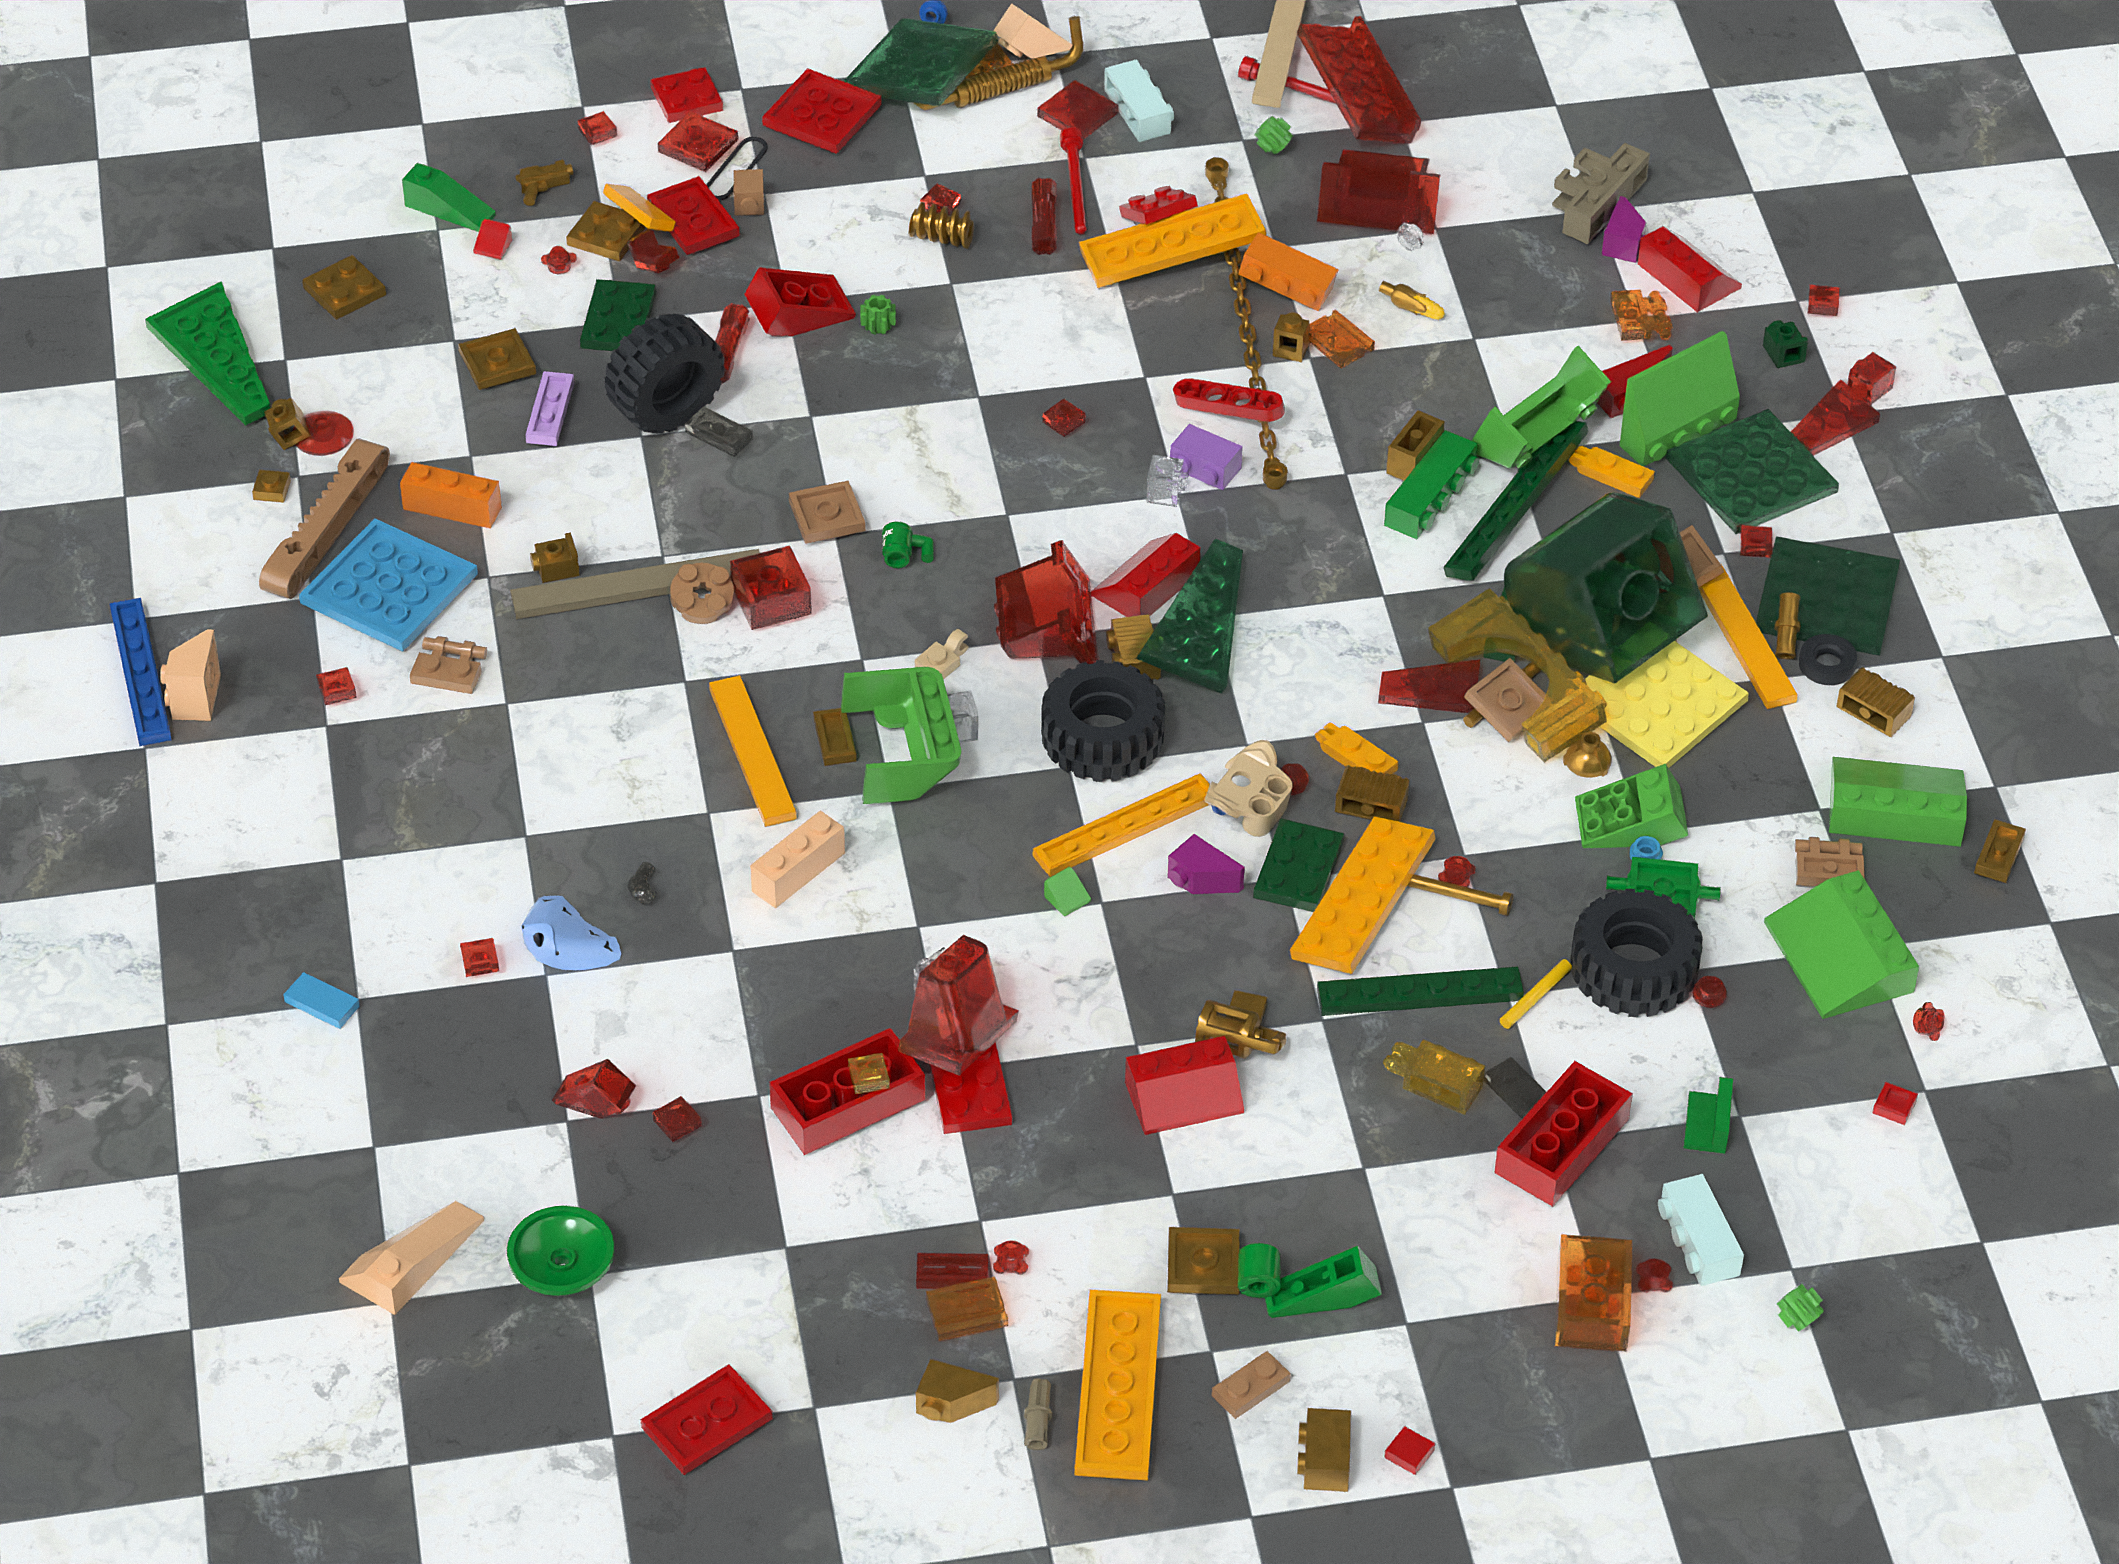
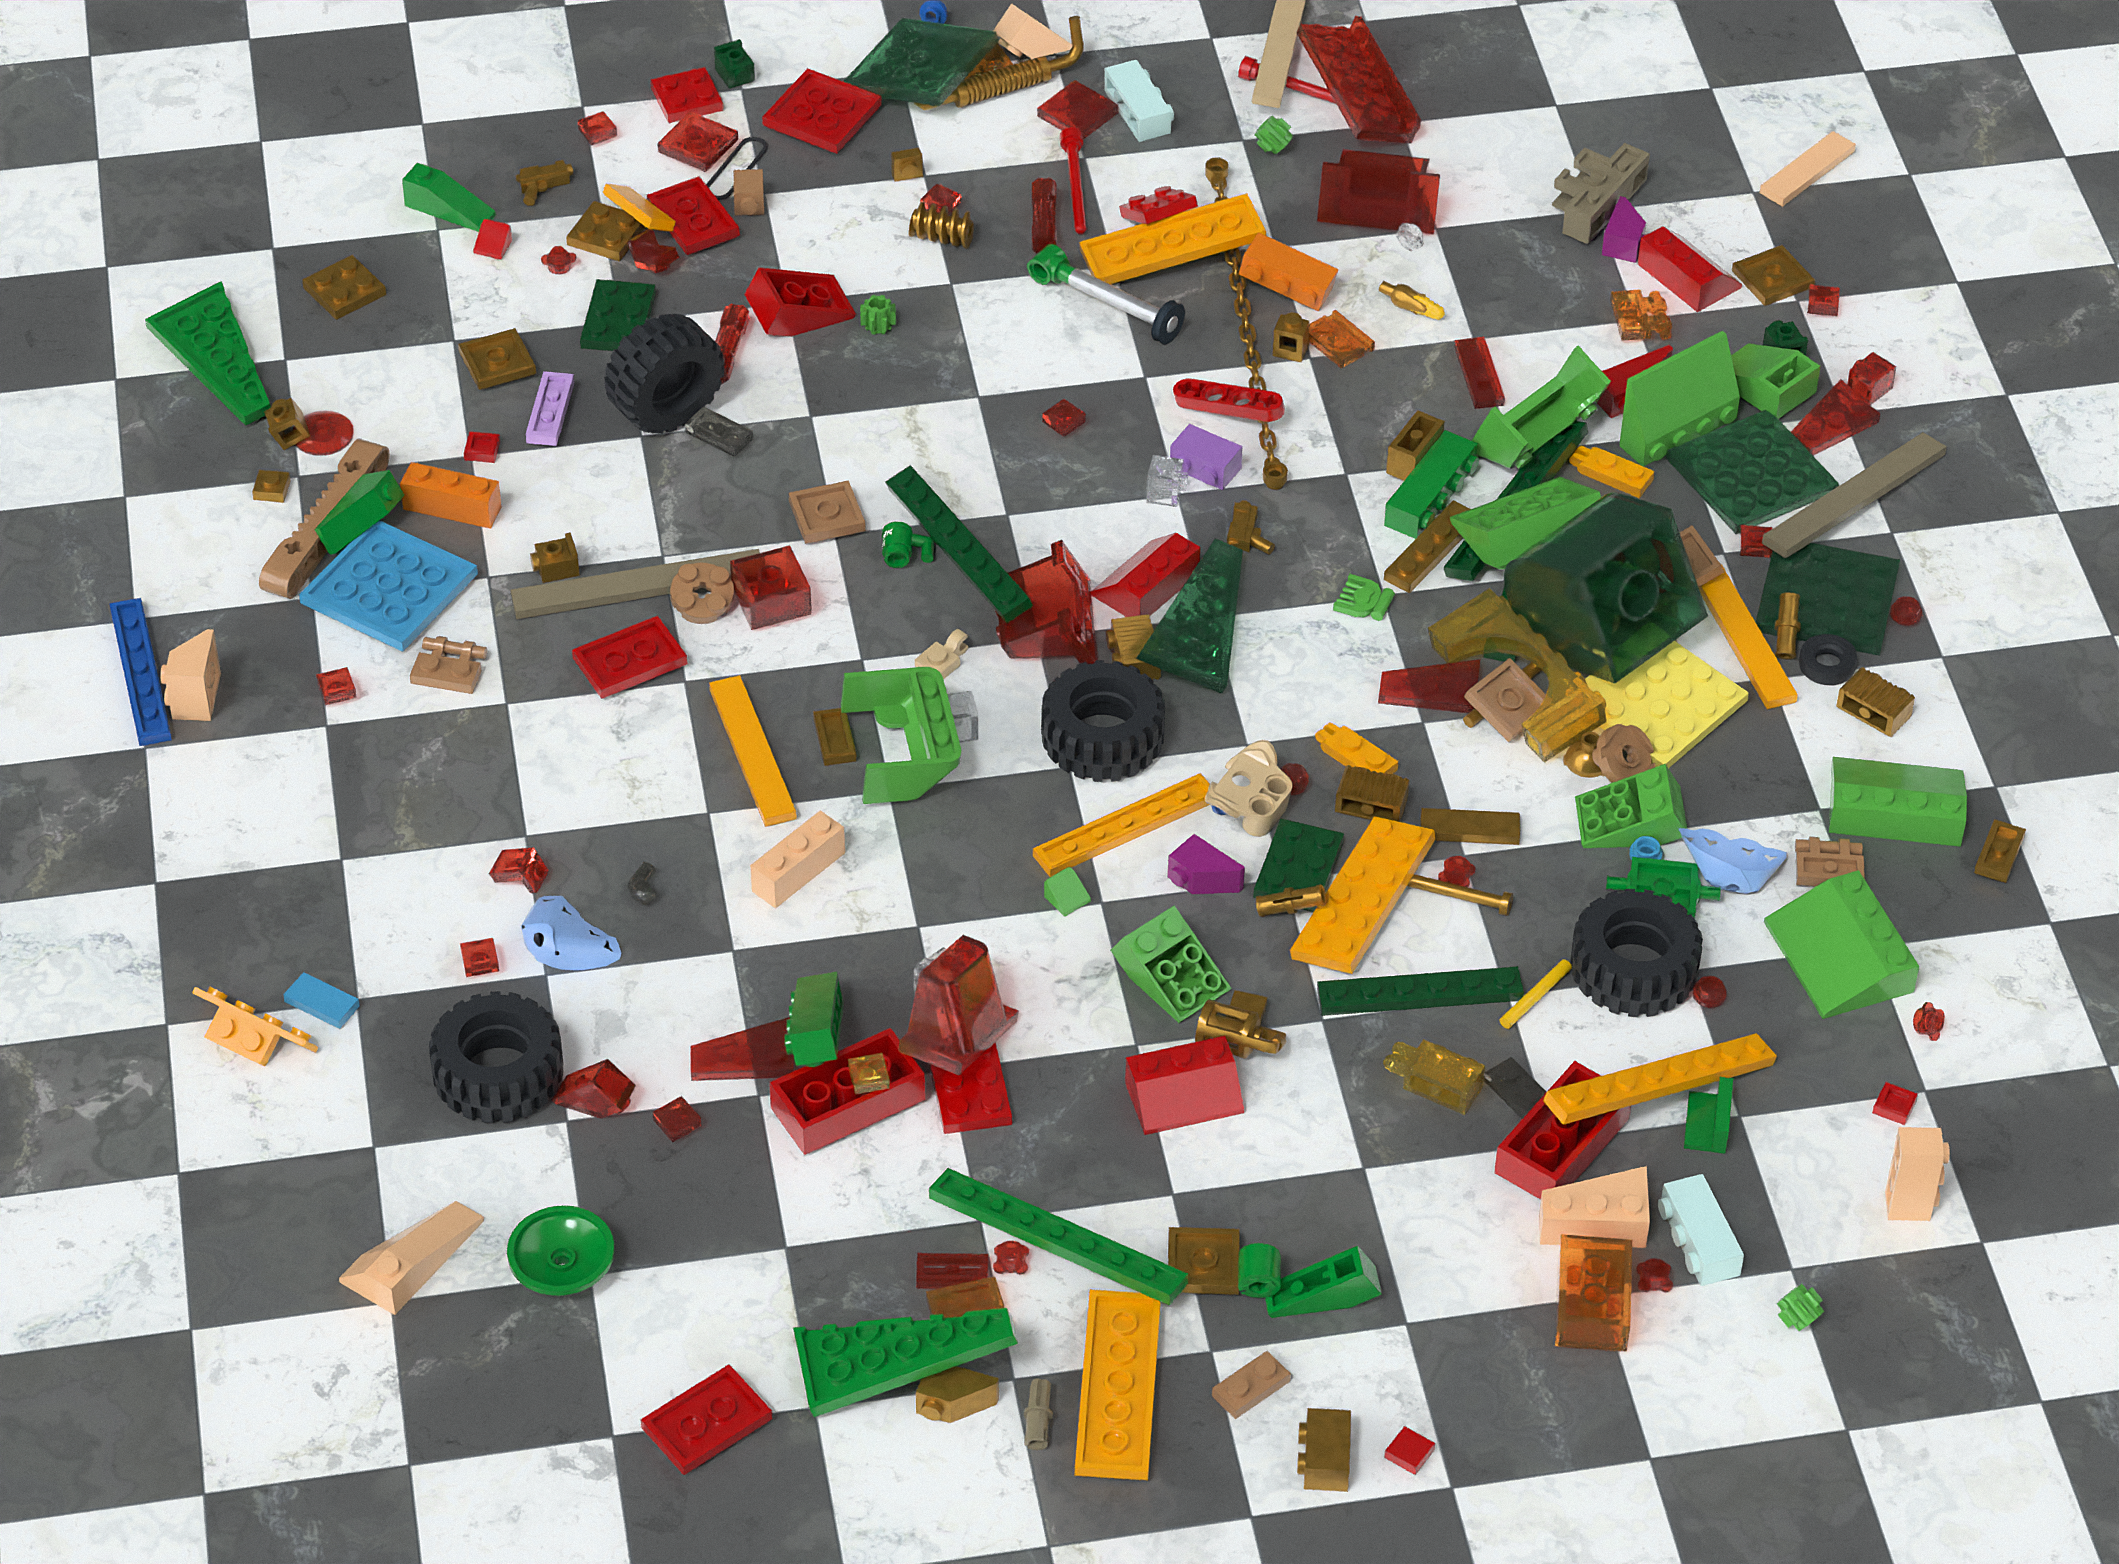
none -> light orange bracket [192,987,319,1067]
none -> green slope [315,470,405,555]
none -> black tyre [429,991,564,1123]
none -> red tile [464,431,500,463]
none -> clear red bracket [489,847,548,893]
none -> red plate [572,615,688,699]
none -> clear red wing [690,1017,794,1081]
none -> dark green brick [714,39,755,89]
none -> green brick [784,972,844,1067]
none -> green wing [793,1308,1018,1417]
none -> dark green plate [885,465,1033,623]
none -> pearl gold plate [891,147,923,182]
none -> green plate [929,1168,1188,1306]
none -> piece [1027,244,1185,345]
none -> bright green slope [1110,905,1232,1023]
none -> pearl gold piece [1227,500,1275,555]
none -> pearl gold pin [1256,884,1326,917]
none -> bright green piece [1333,574,1395,621]
none -> pearl gold plate [1384,500,1470,593]
none -> pearl gold tile [1420,808,1520,845]
none -> bright green slope [1450,477,1605,570]
none -> clear red tile [1454,337,1505,409]
none -> light nougat wedge [1539,1166,1650,1248]
none -> light orange plate [1543,1033,1777,1125]
none -> medium nougat plate [1592,723,1655,783]
none -> light blue piece [1678,828,1787,894]
none -> bright green slope [1731,343,1821,421]
none -> pearl gold tile [1732,245,1815,306]
none -> light nougat tile [1760,131,1856,207]
none -> dark tan tile [1762,432,1947,558]
none -> light nougat brick [1885,1127,1949,1221]
none -> clear red plate [1890,596,1922,626]

